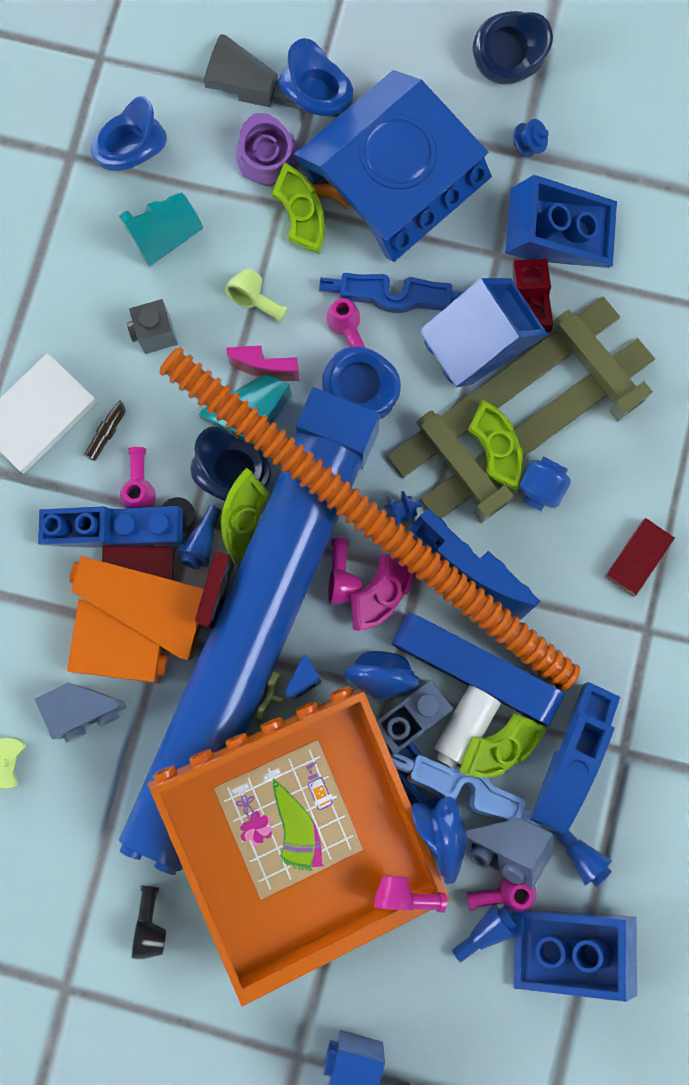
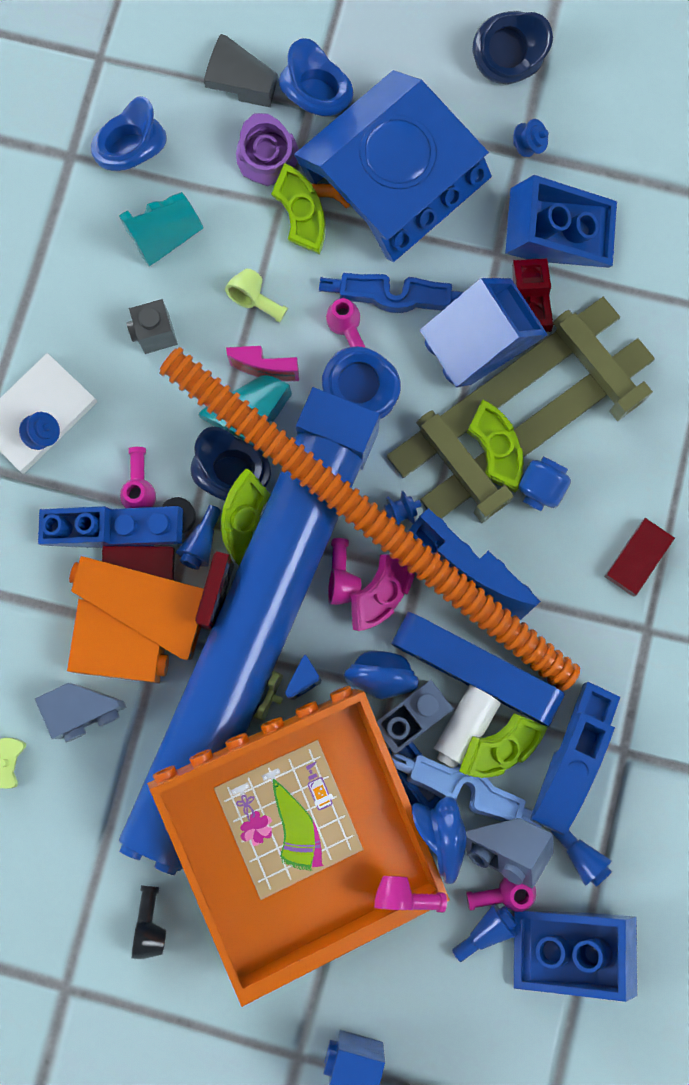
dark brown piece [83,400,126,461] -> none
none -> blue wheel [19,412,60,450]

